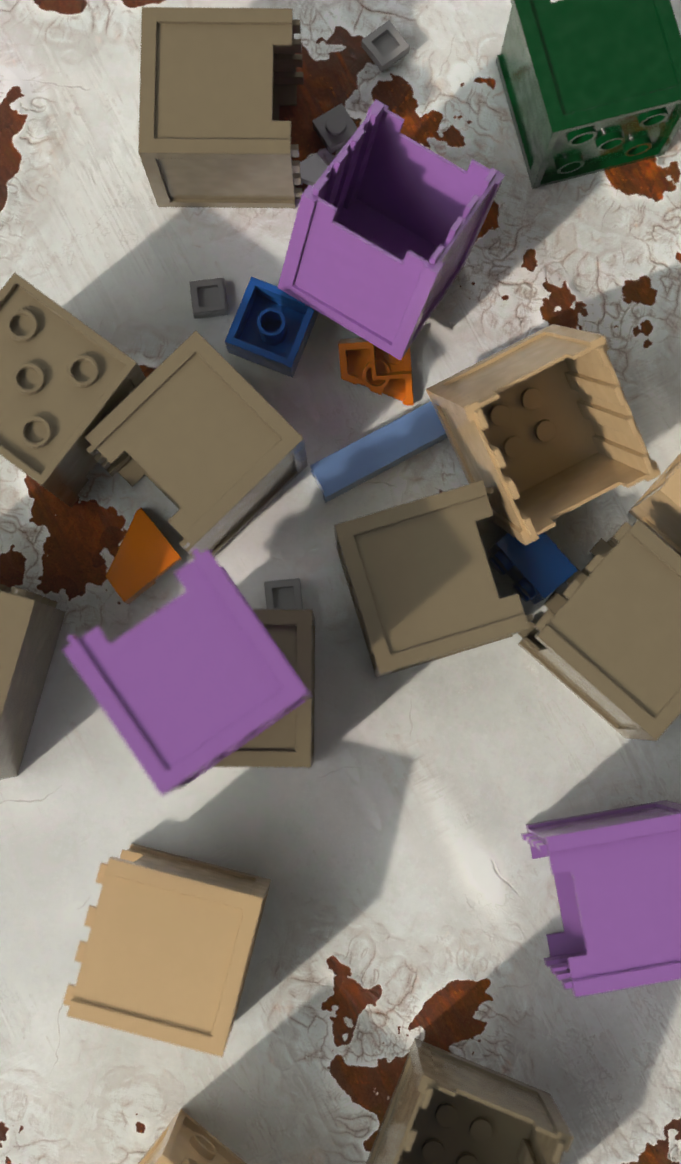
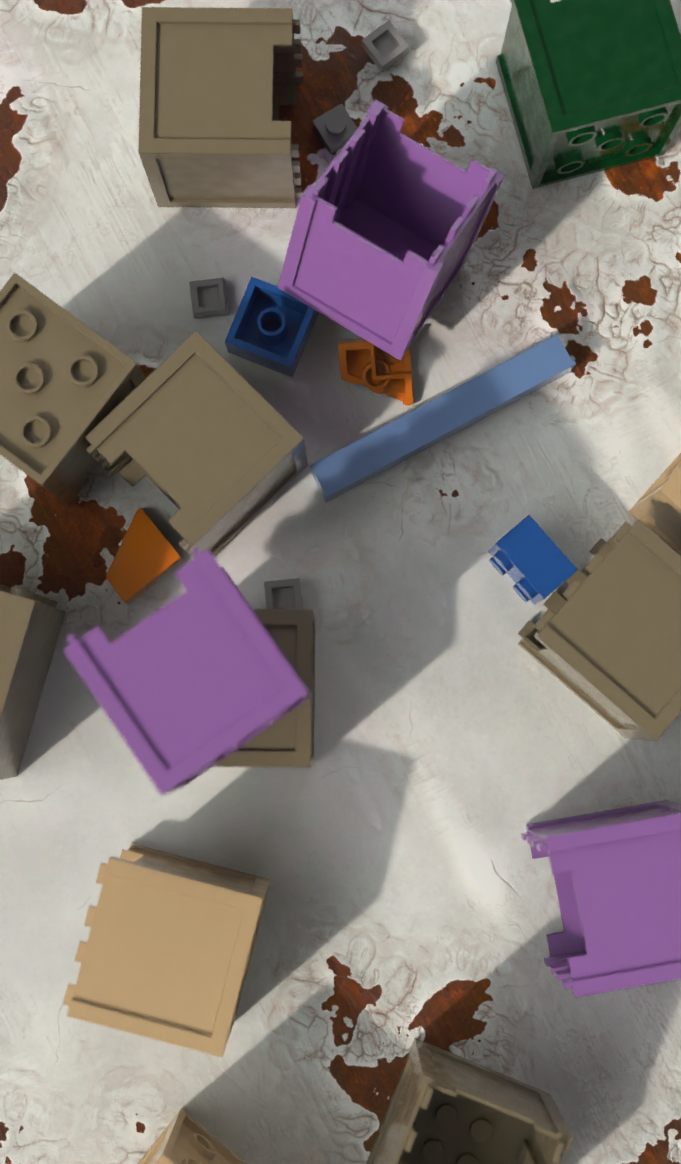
light grey tile [300,153,328,186] -> none
dark tan container [334,480,534,678] -> none
tan container [426,324,661,546] -> none

